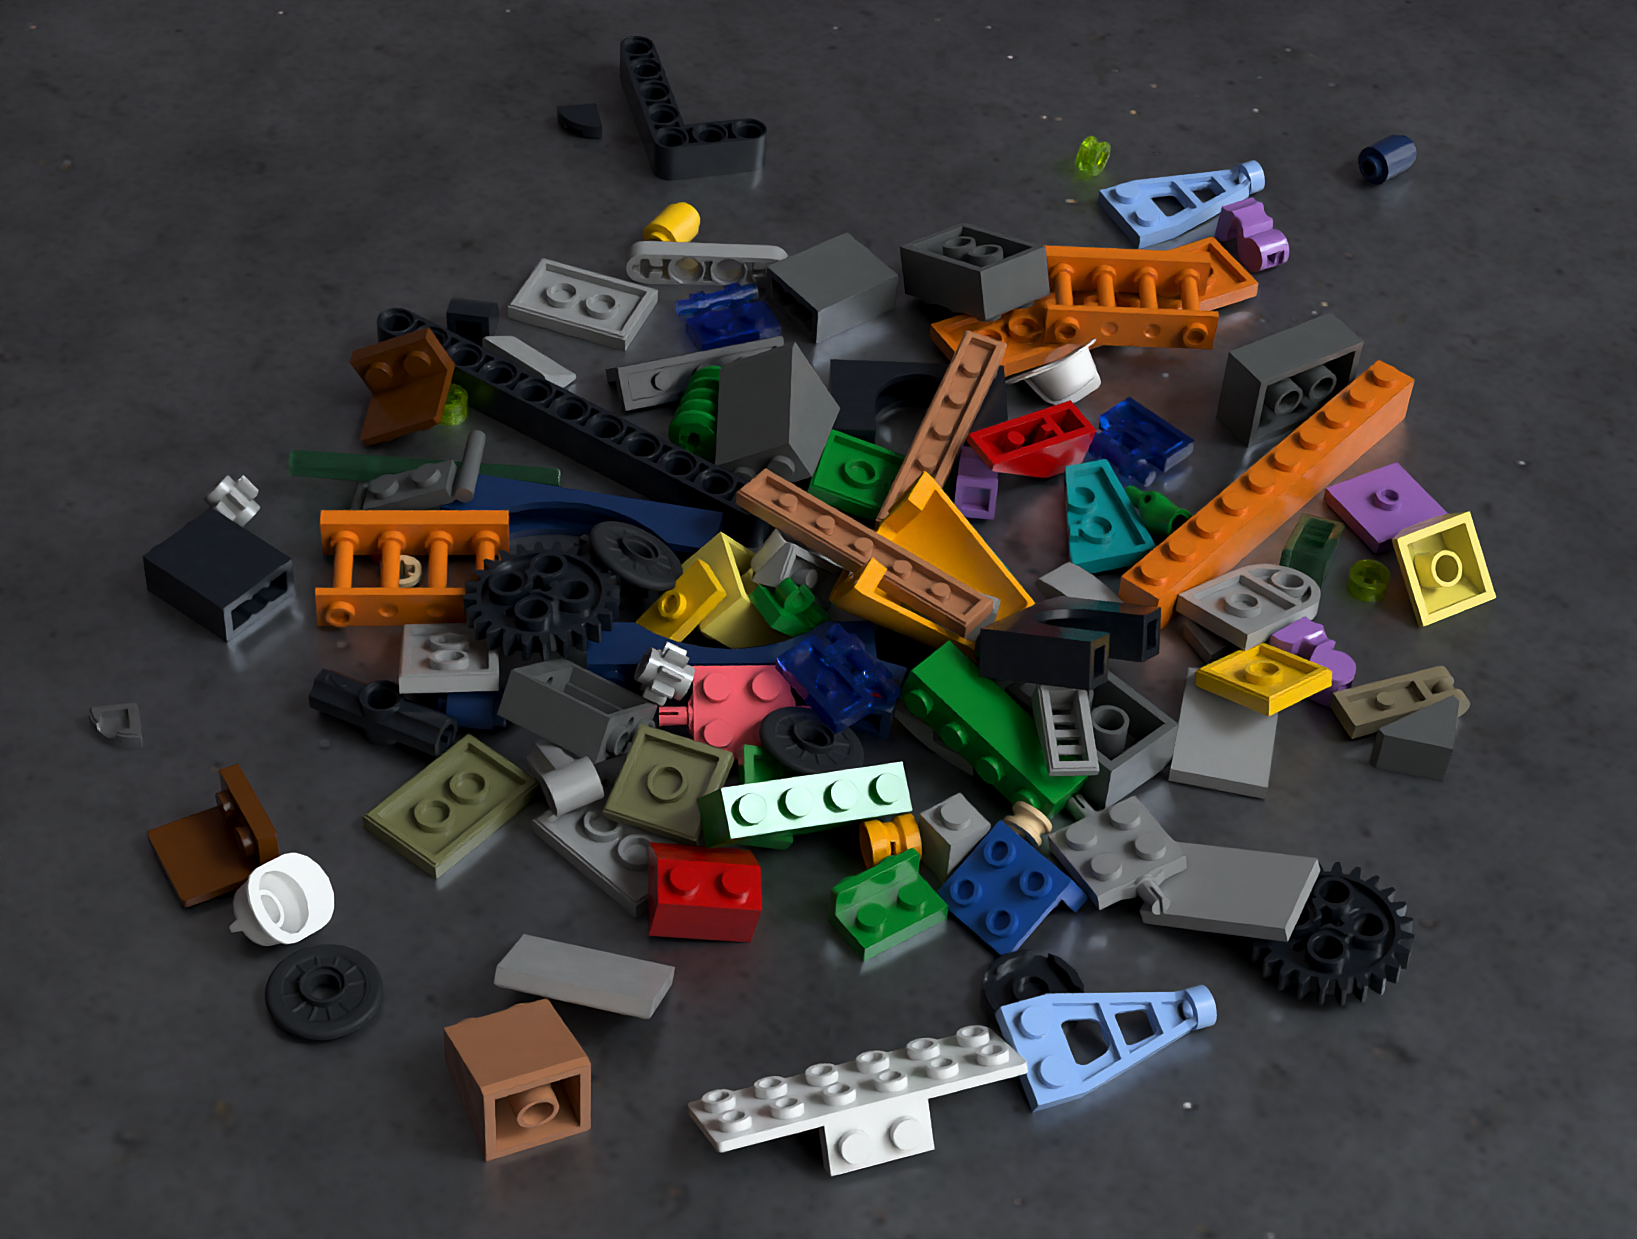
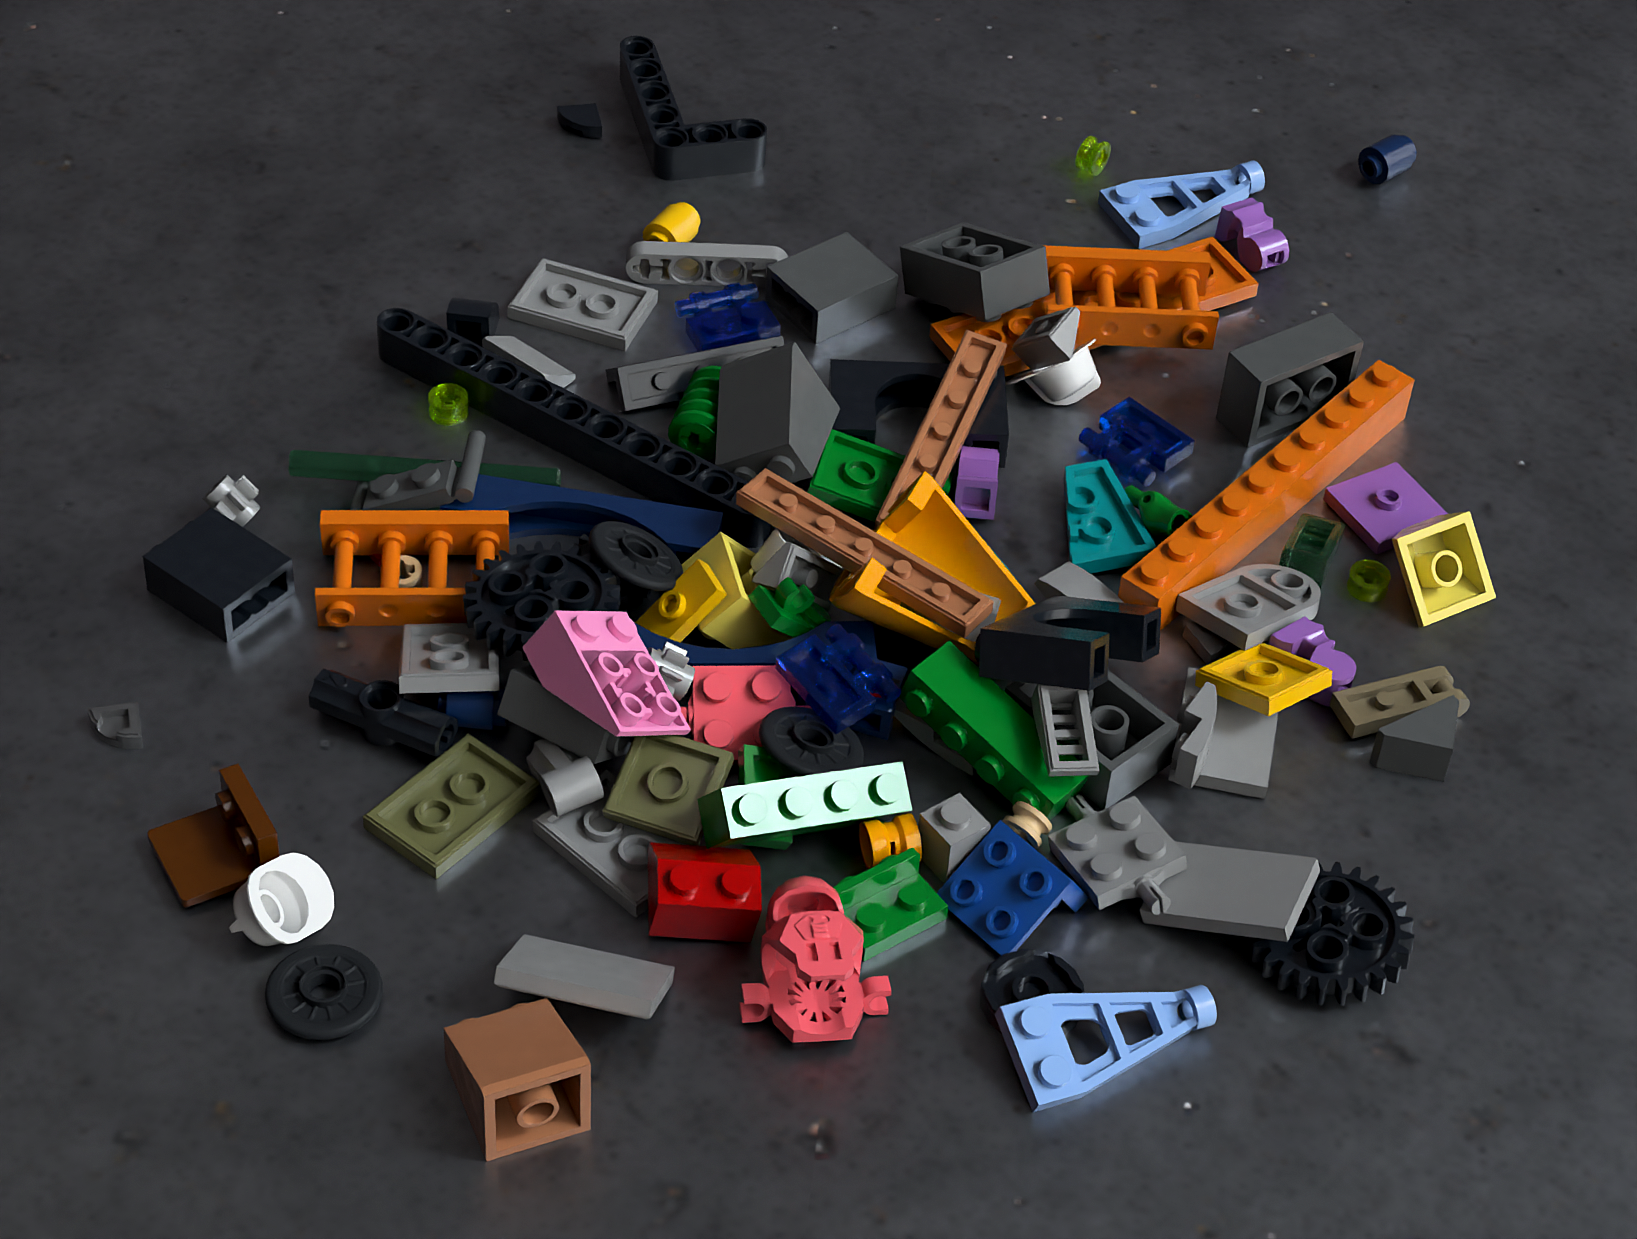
reddish brown bracket [350,327,455,446] -> none
white bracket [688,1025,1028,1176] -> none
red slope [966,400,1097,478] -> none
none -> bright pink slope [522,610,691,736]
none -> coral helmet [739,875,892,1043]
none -> light grey slope [1012,307,1080,370]
none -> light grey slope [1172,681,1217,790]

